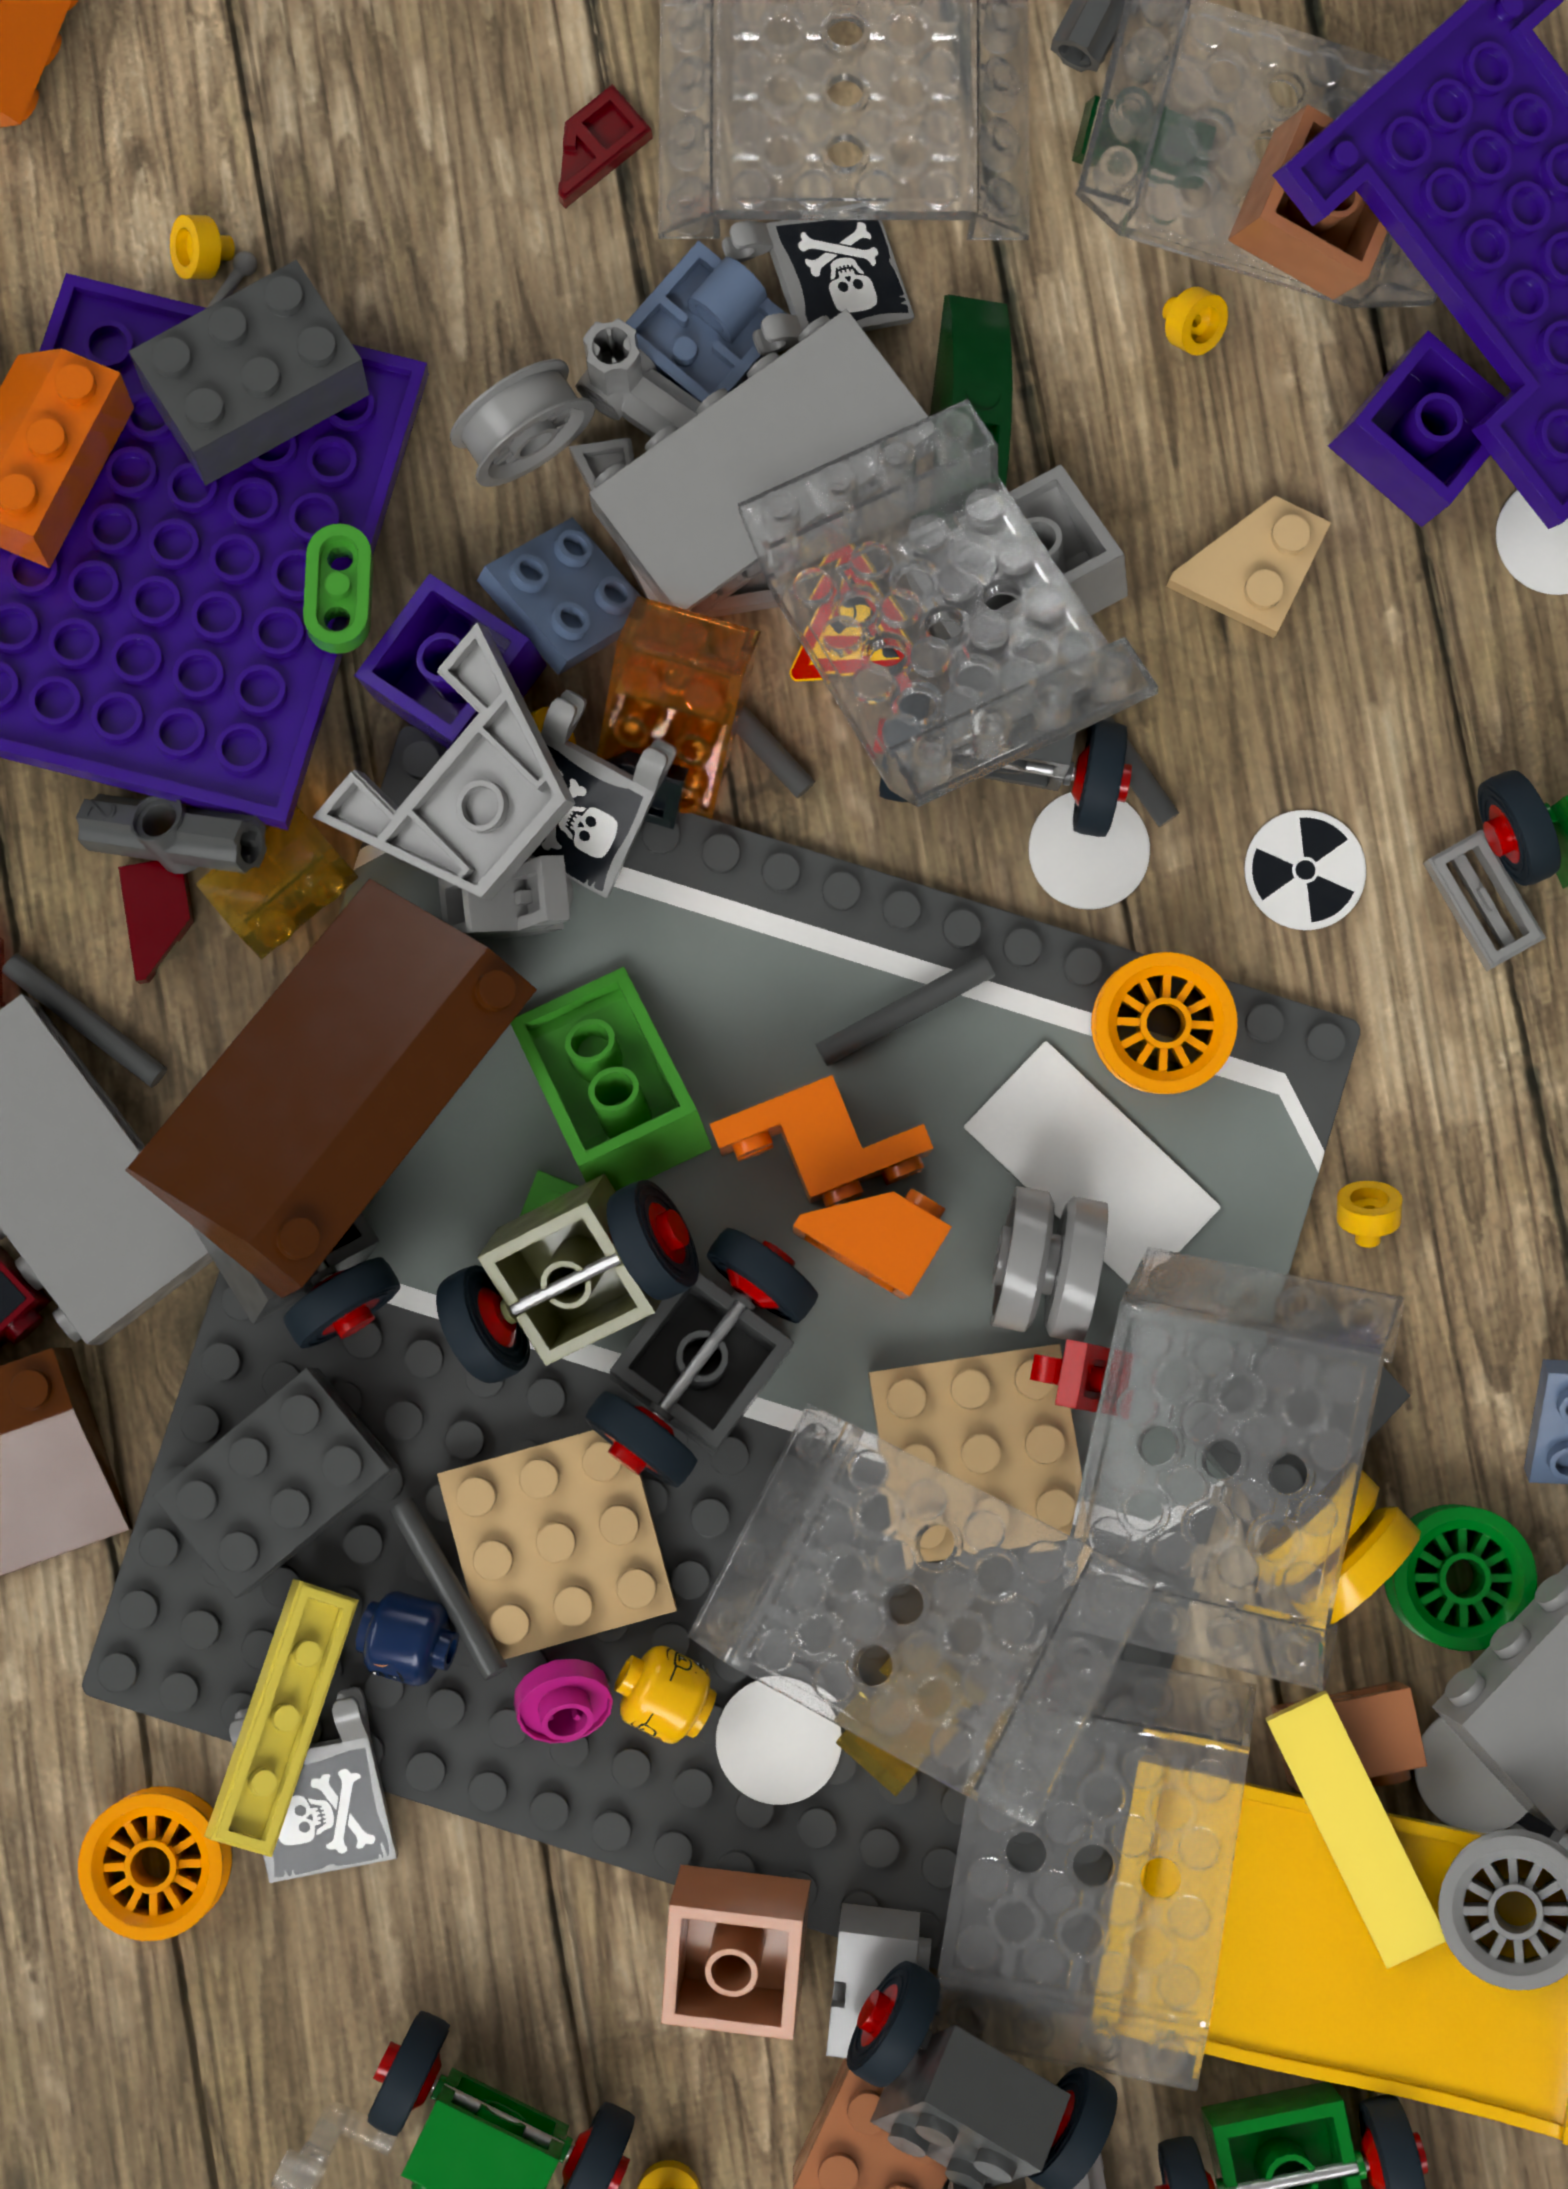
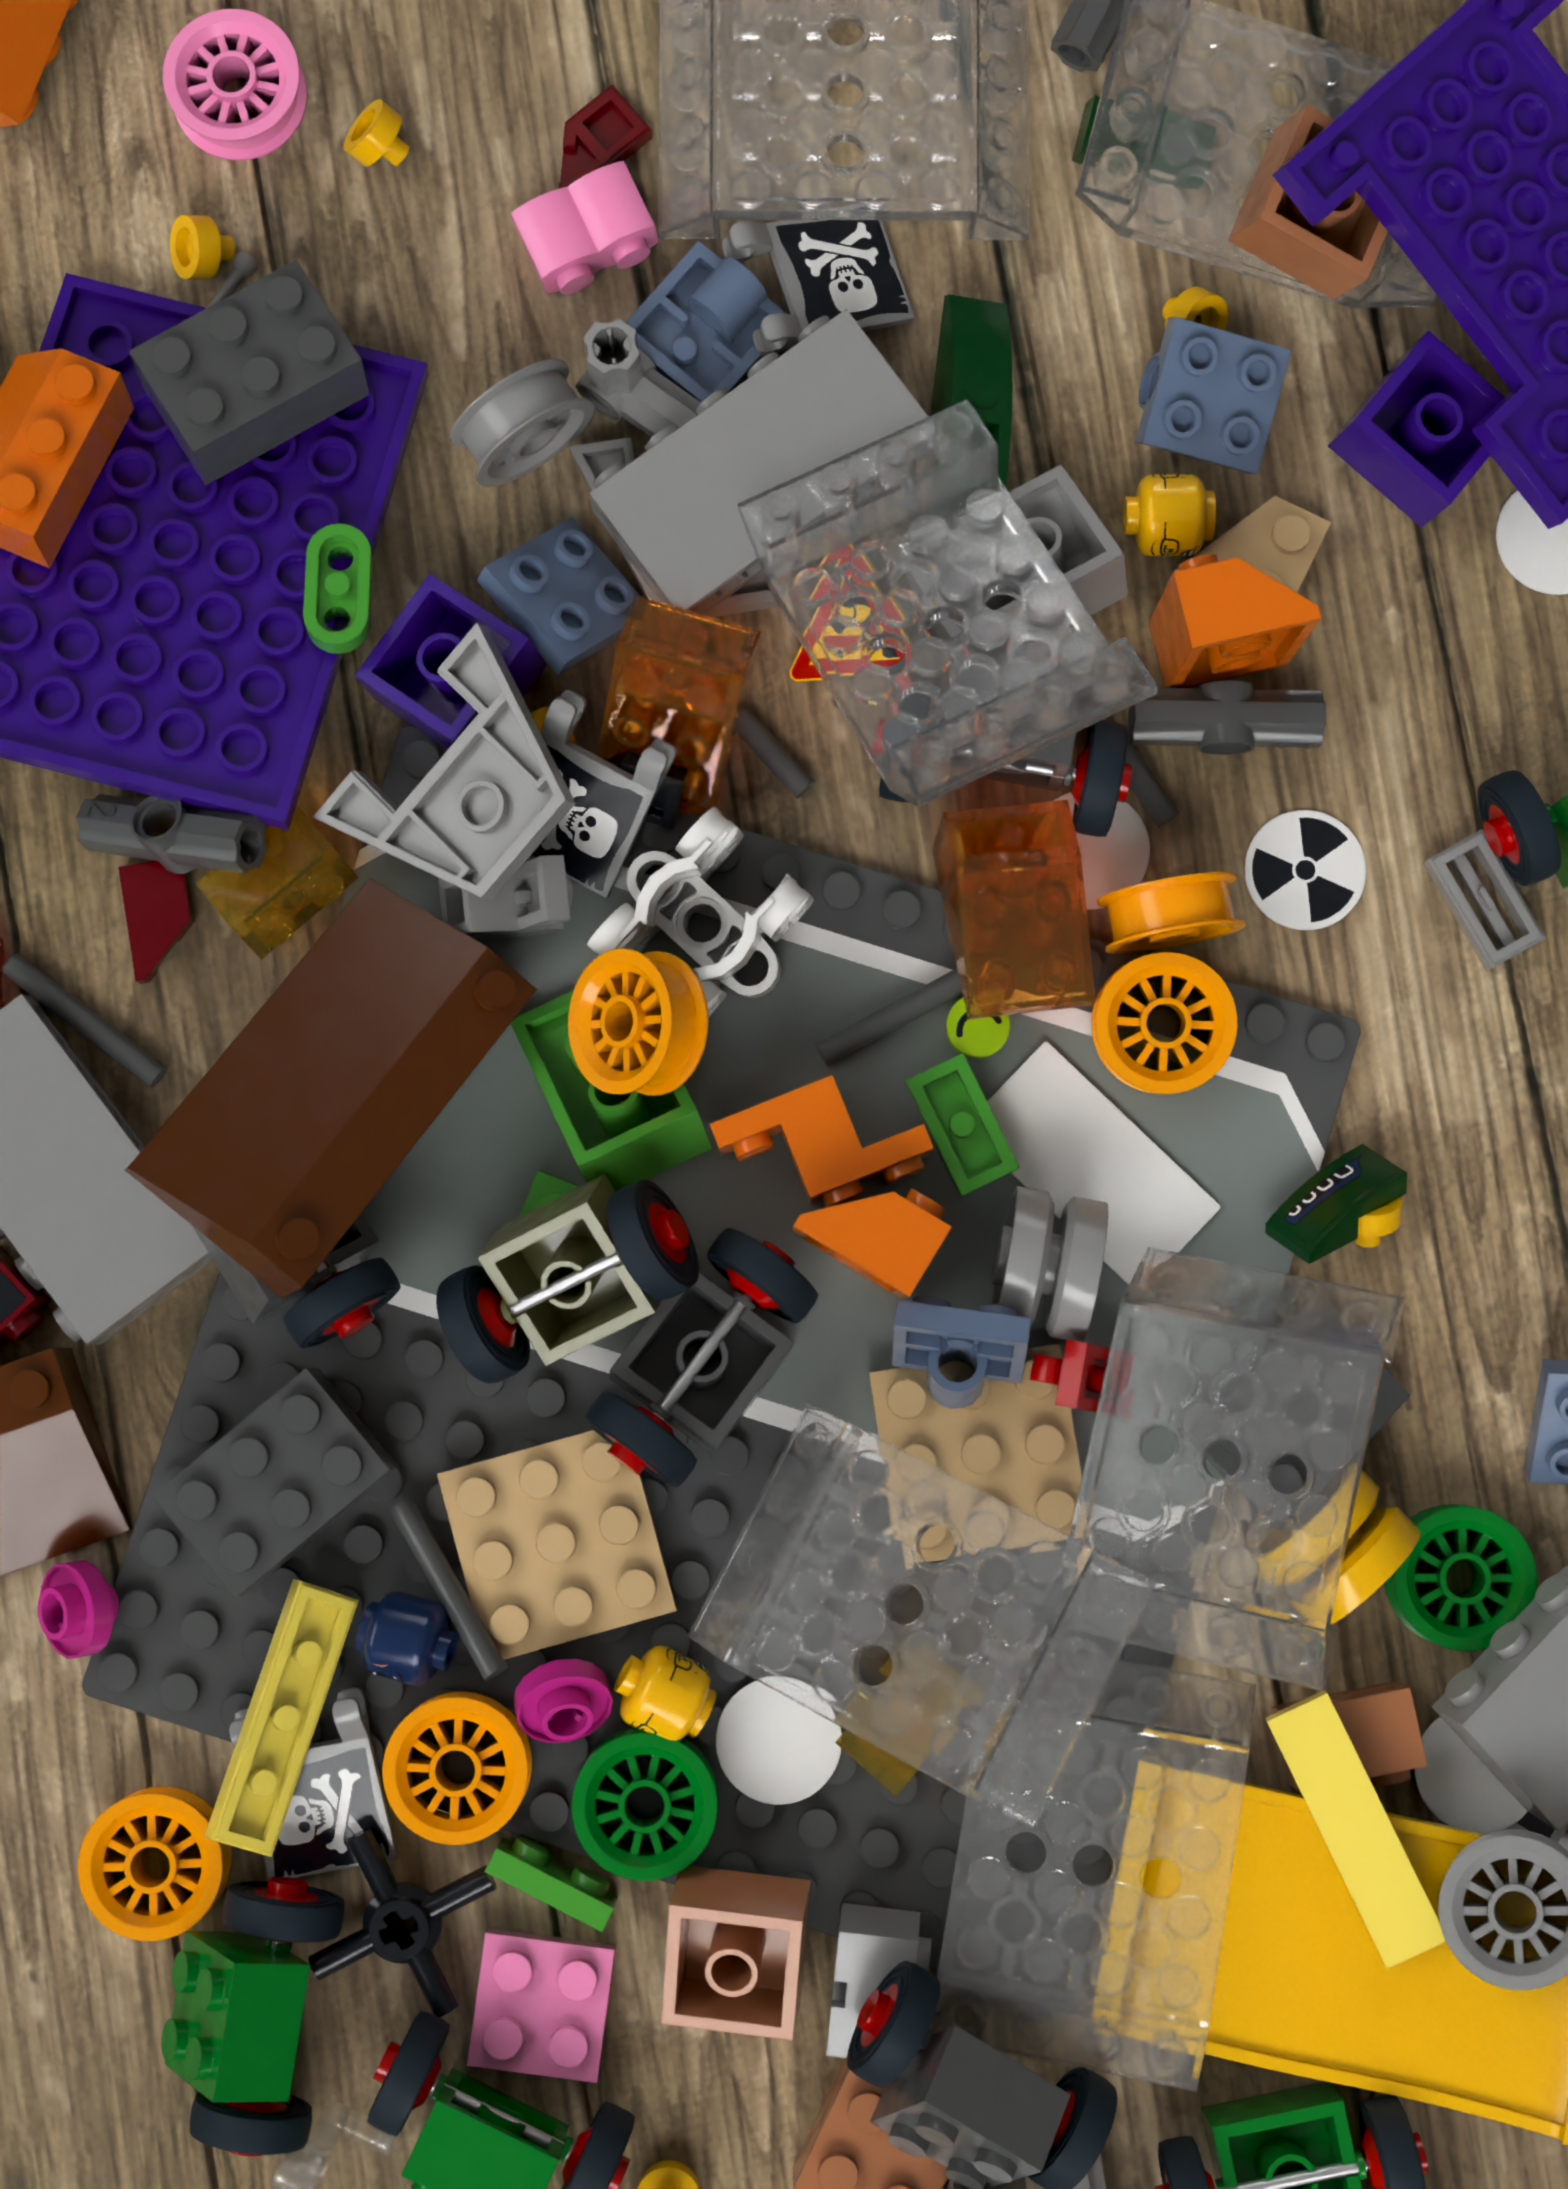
none -> dark pink plate [38,1560,119,1659]
none -> green brick [161,1877,345,2157]
none -> bright pink wheel [163,9,307,161]
none -> black bar [308,1828,497,2017]
none -> yellow tile [344,99,410,167]
none -> light orange wheel [382,1691,532,1845]
none -> bright pink plate [467,1928,616,2083]
none -> bright green plate [484,1836,618,1932]
none -> bright pink brick [511,161,658,295]
none -> light orange wheel [568,948,708,1096]
none -> green wheel [572,1727,719,1881]
none -> white piece [587,807,814,1018]
none -> sand blue plate [892,1295,1031,1409]
none -> bright green plate [905,1053,1020,1197]
none -> clear orange slope [932,800,1096,1020]
none -> lime tile [945,994,1010,1059]
none -> light orange wheel [1097,872,1246,954]
none -> yellow head [1123,474,1216,557]
none -> dark grey piece [1128,680,1326,755]
none -> sand blue plate [1135,317,1292,474]
none -> orange slope [1148,554,1321,688]
none -> dark green slope [1265,1144,1408,1264]

